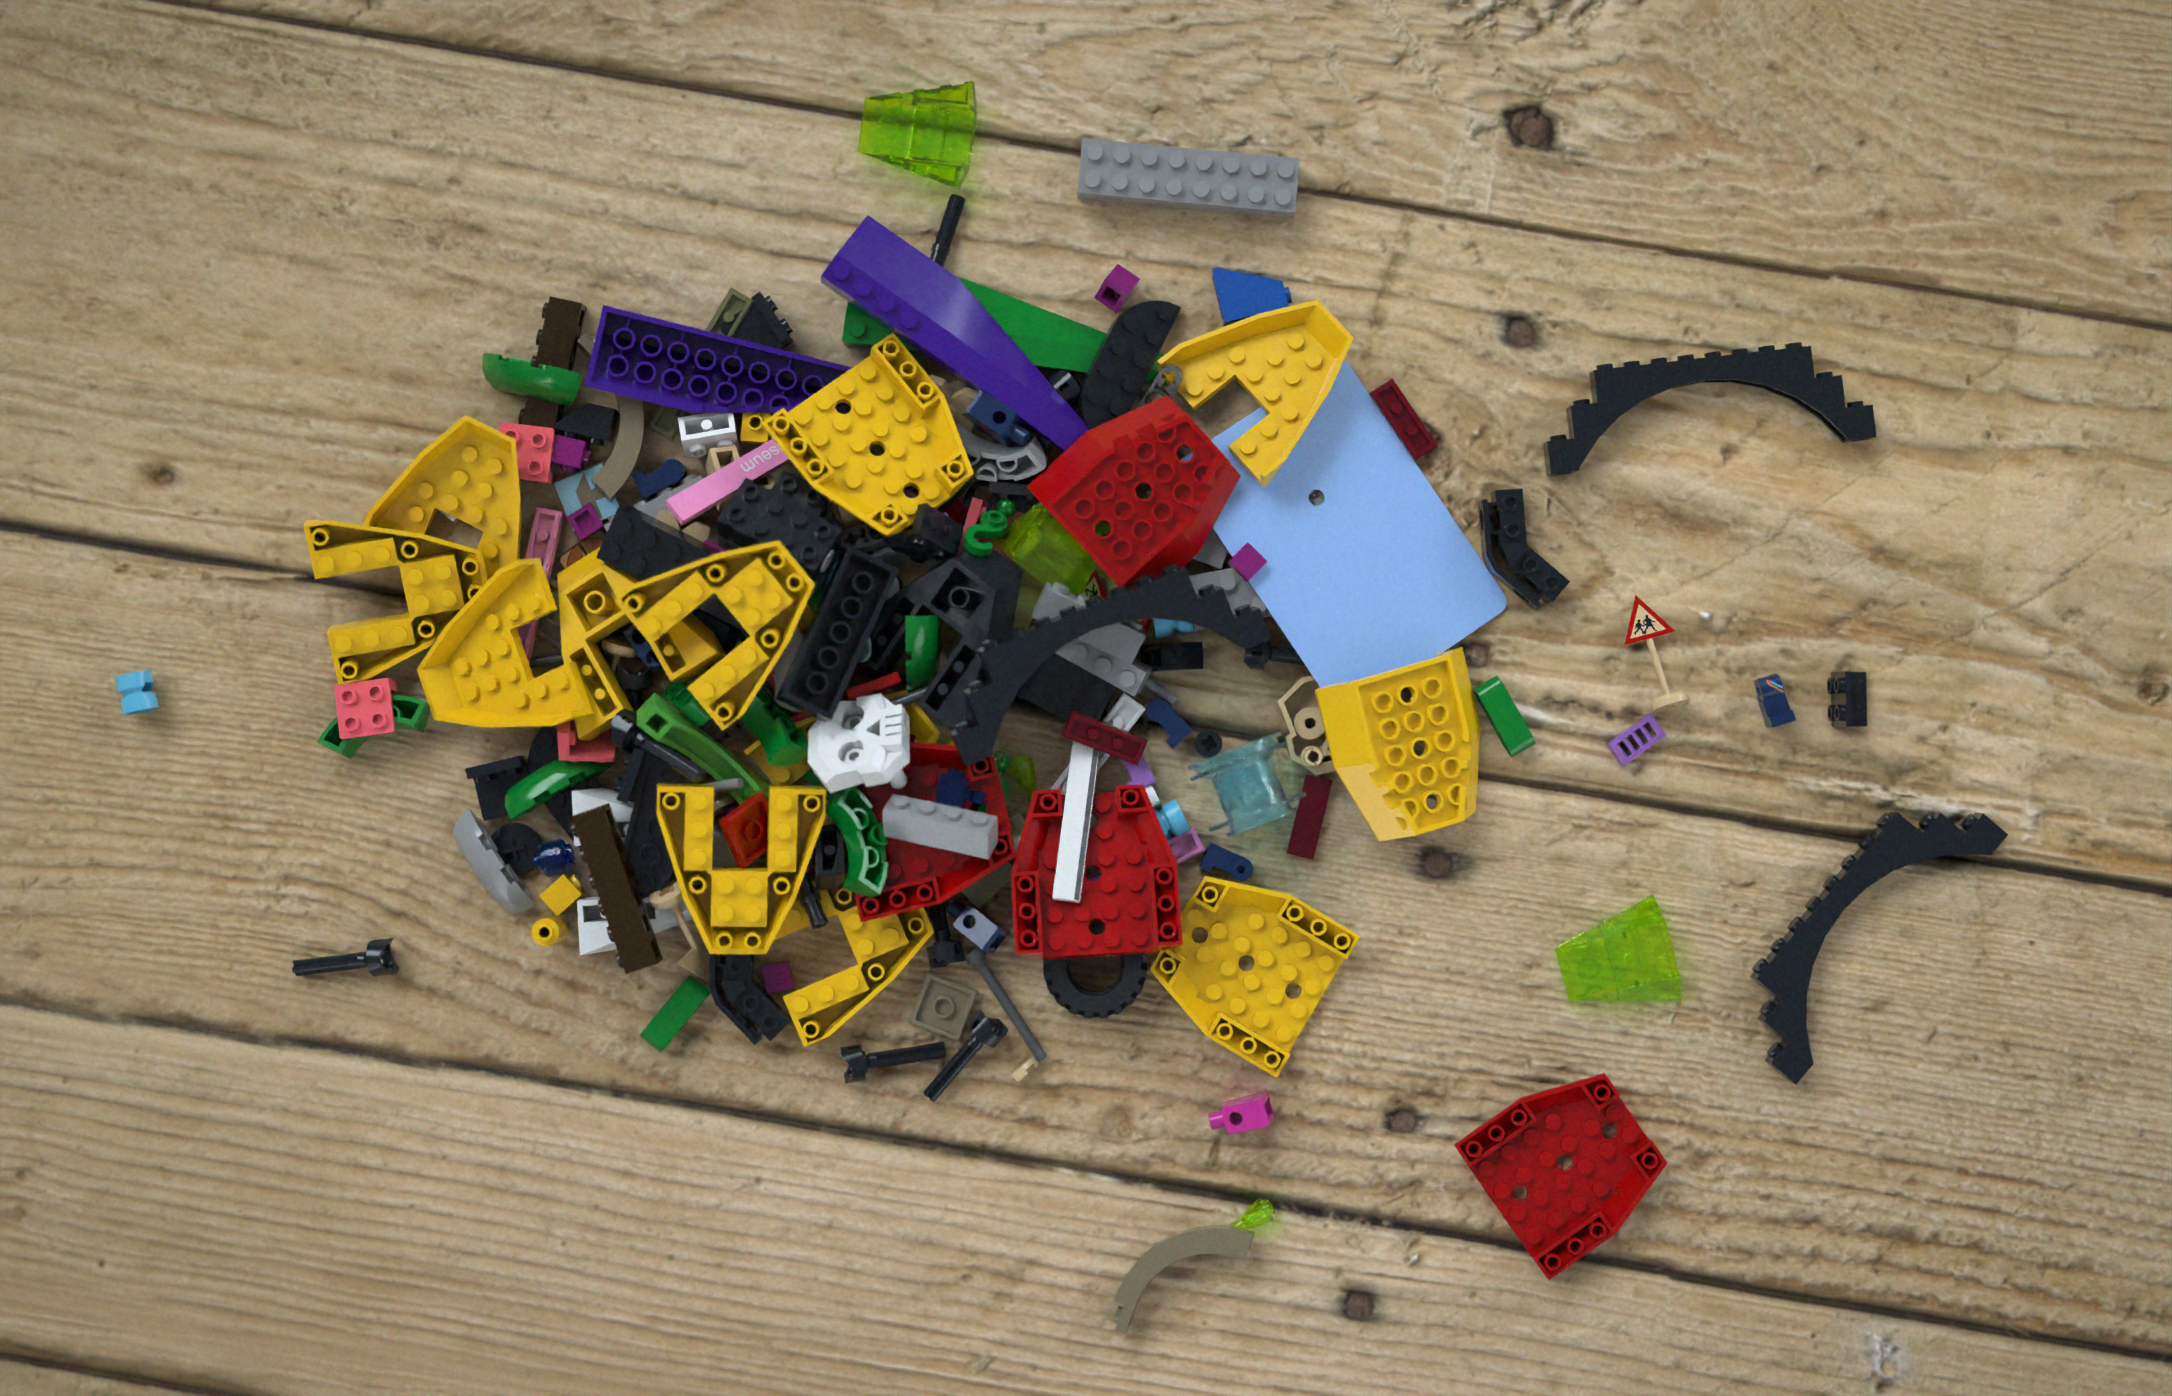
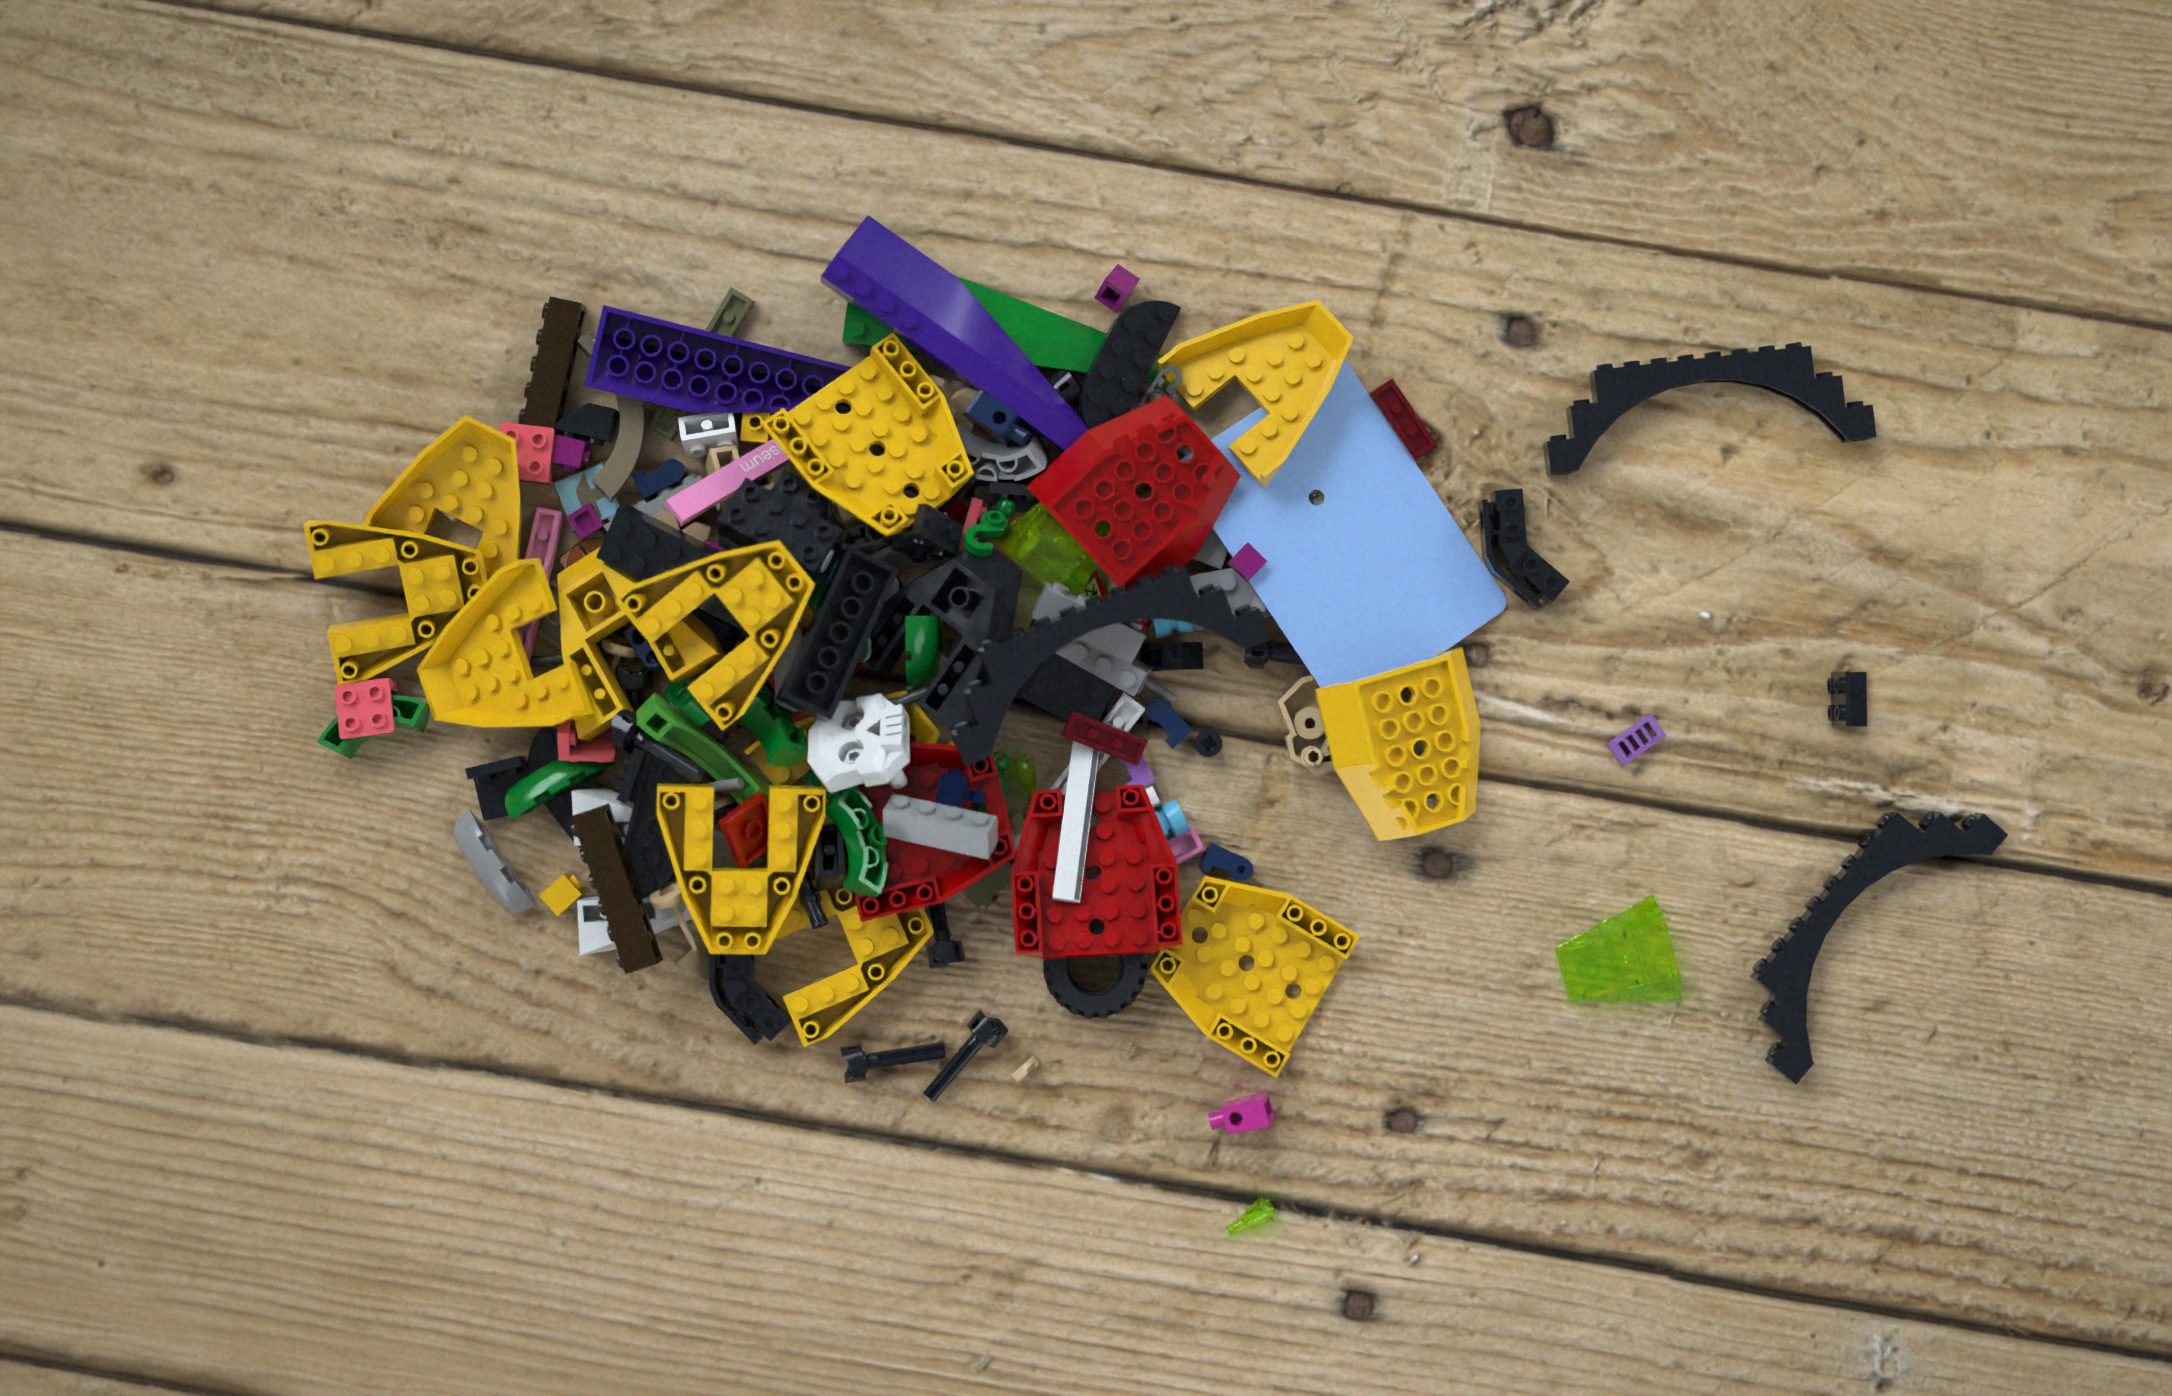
medium azure wheel [115,670,159,715] -> none
black piece [292,938,399,977] -> none
green brick [482,353,583,406] -> none
black tile [491,822,543,876] -> none
yellow brick [531,915,569,946] -> none
clear blue head [533,839,576,877] -> none
green beam [639,975,711,1053] -> none
black bracket [720,292,794,350] -> none
magenta tile [762,961,794,993] -> none
red tile [846,672,904,701] -> none
clear neon green wedge [857,81,977,190] -> none
dark tan tile [908,971,979,1042] -> none
black axle [930,194,965,268] -> none
dark blue torso [946,899,1010,954] -> none
dark grey piece [965,946,1047,1062] -> none
light grey brick [1077,138,1300,219] -> none
dark tan arch [1113,1225,1255,1334] -> none
clear light blue wheel [1188,732,1307,837] -> none
blue slope [1211,268,1292,326] -> none
dark red tile [1286,774,1332,860] -> none
red wedge [1454,1073,1668,1280] -> none
green beam [1473,675,1536,757] -> none
tan piece [1624,595,1689,712] -> none
dark blue leg [1754,673,1796,728] -> none

